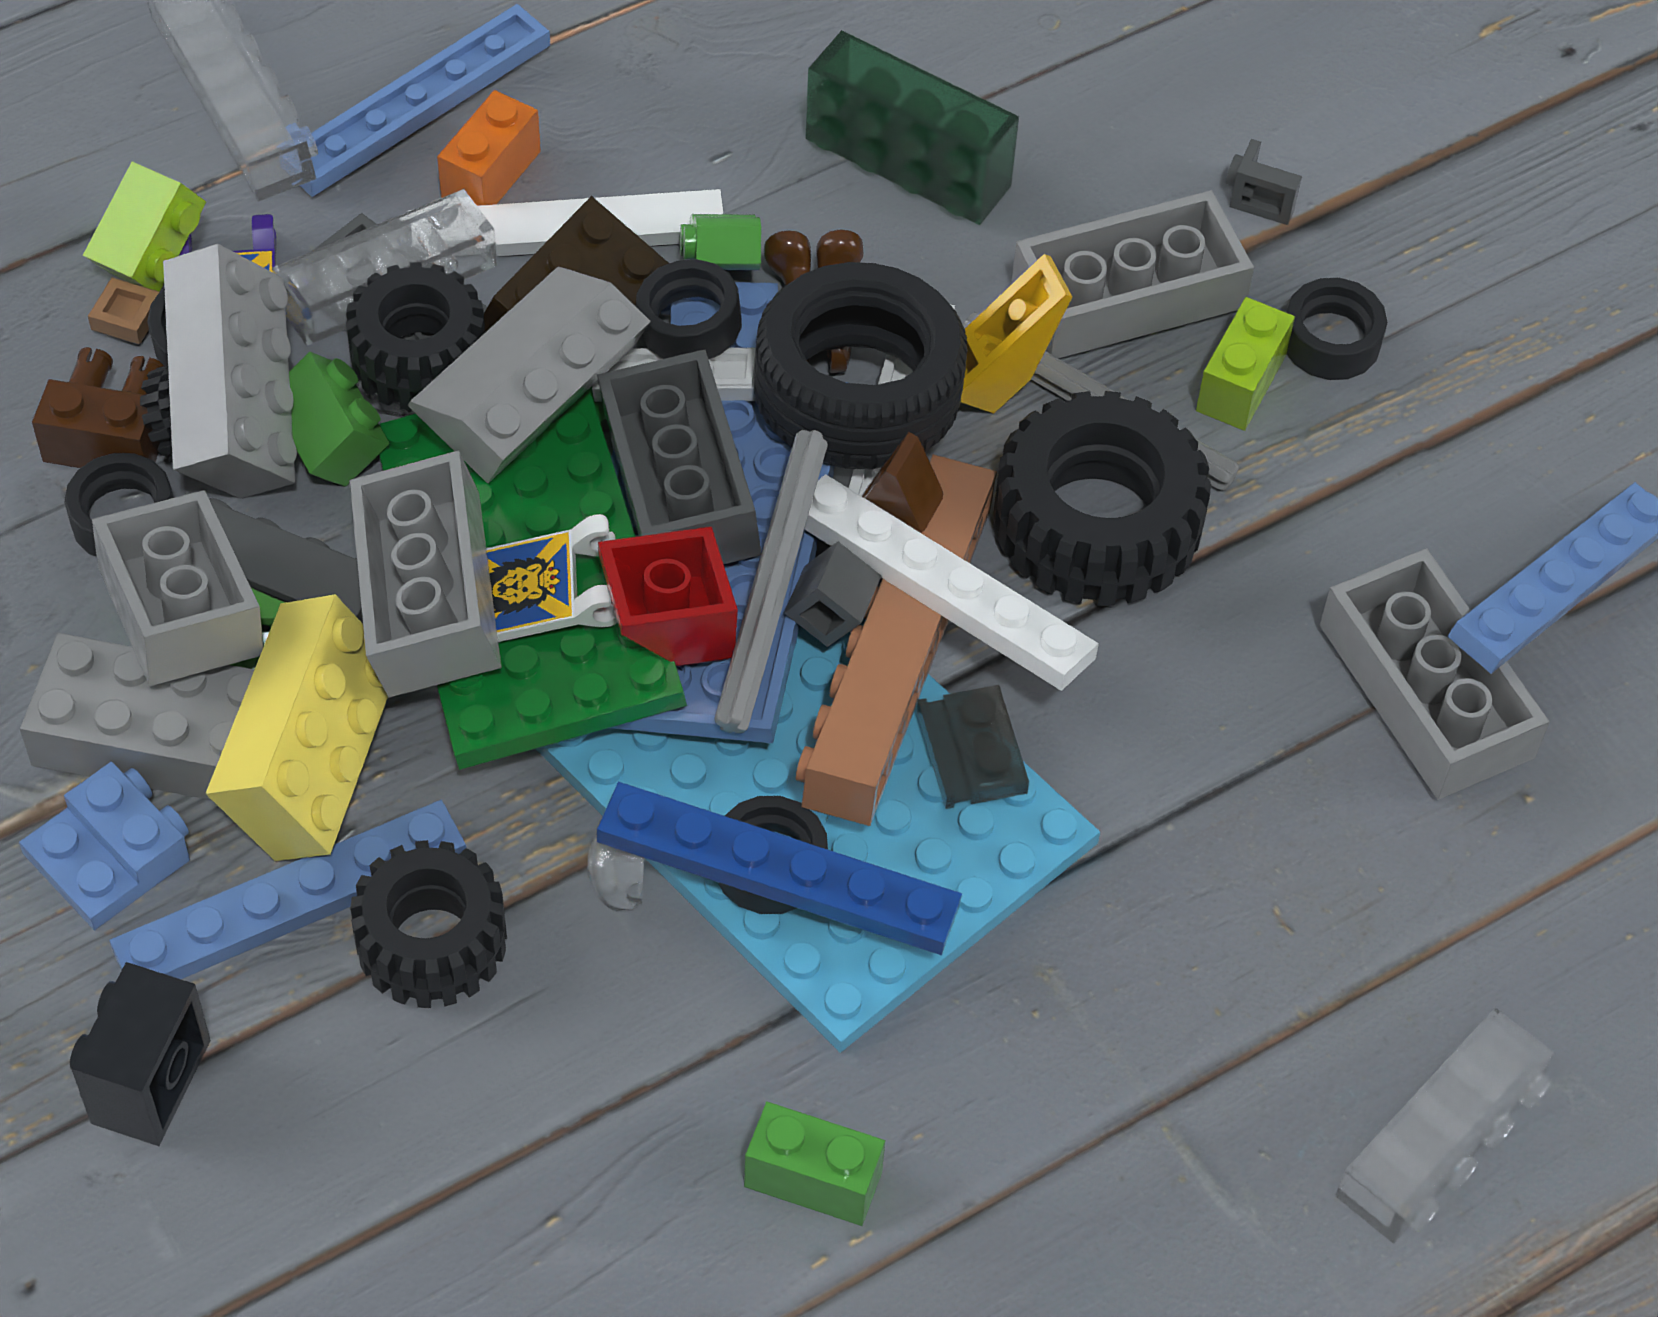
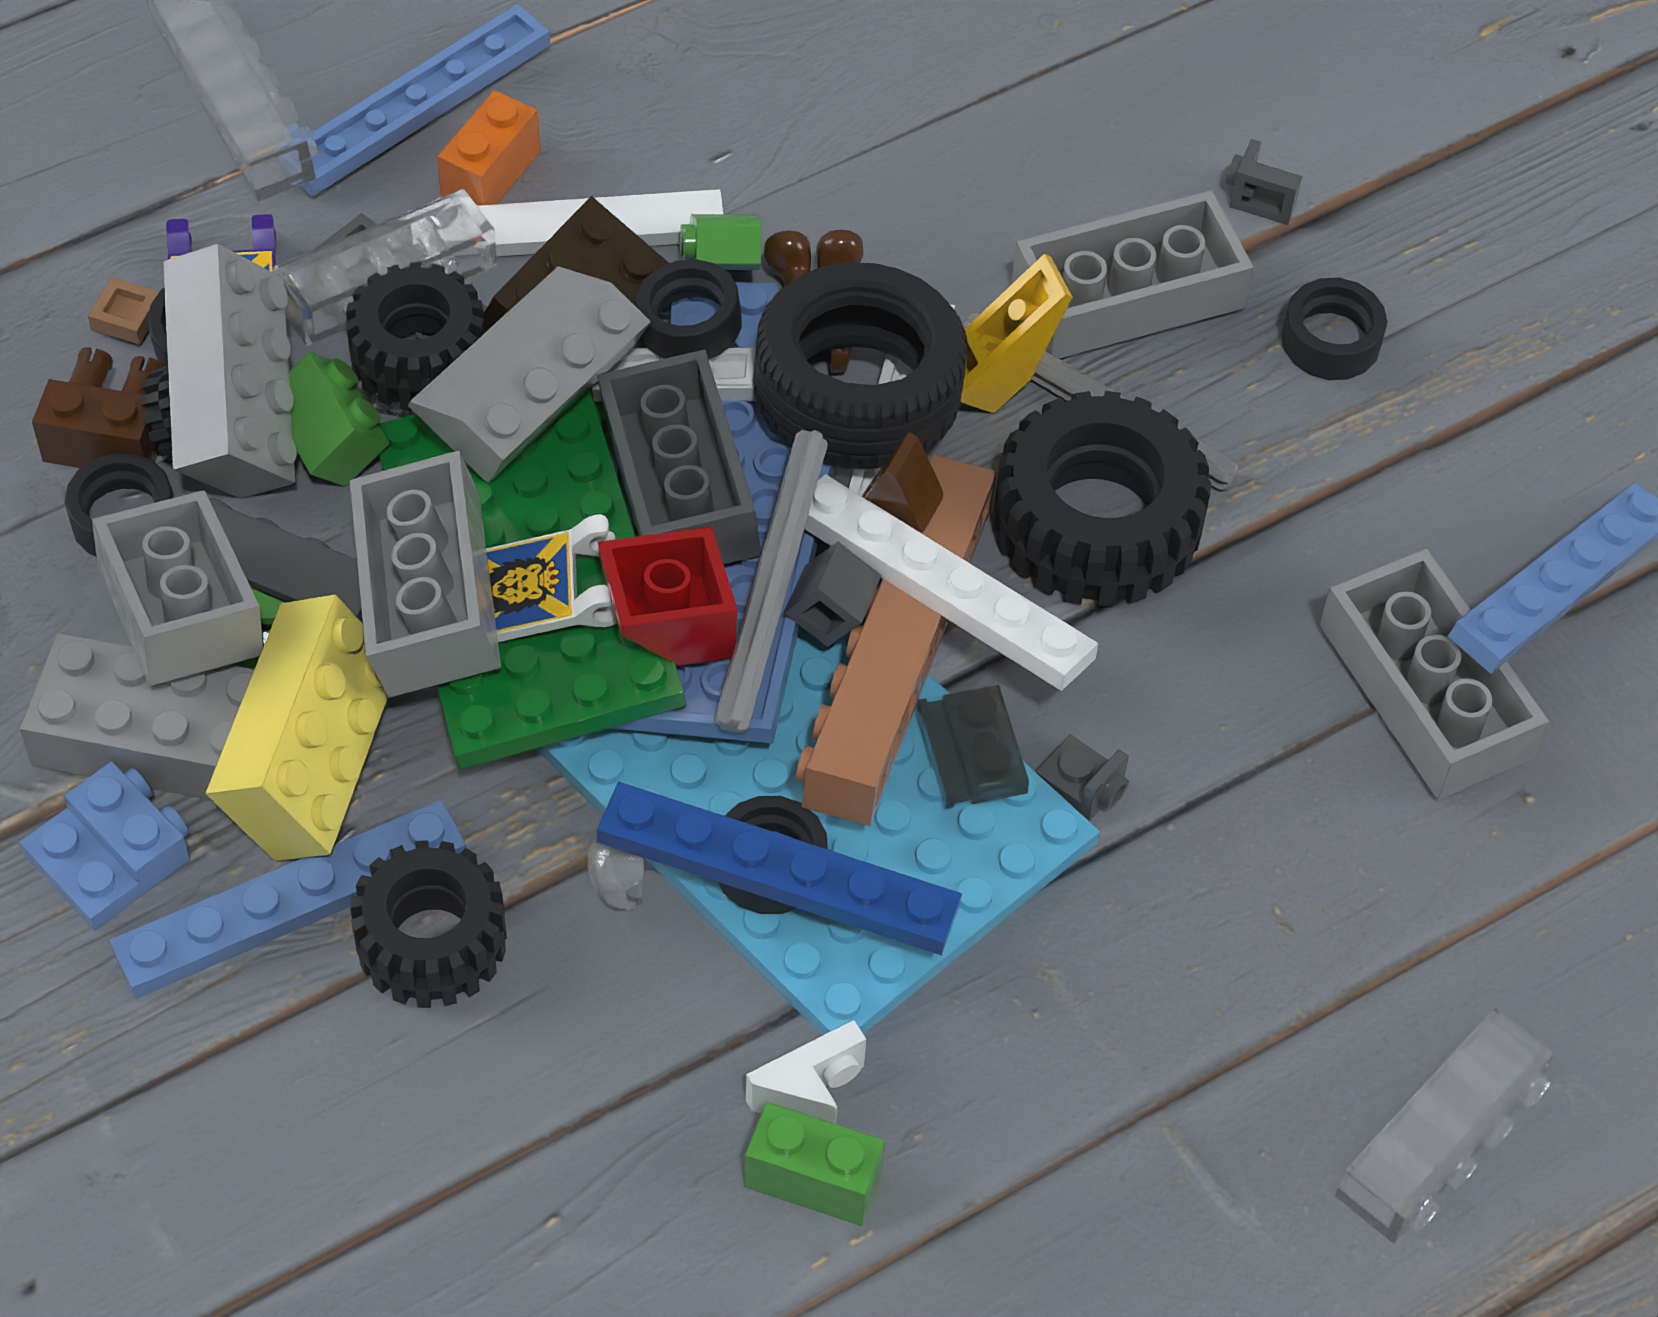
black brick [70,962,211,1146] -> none
lime brick [83,161,206,292] -> none
clear green brick [806,30,1019,225] -> none
lime brick [1196,297,1295,431] -> none
none -> white slope [746,1020,866,1124]
none -> dark grey bracket [1035,734,1129,821]

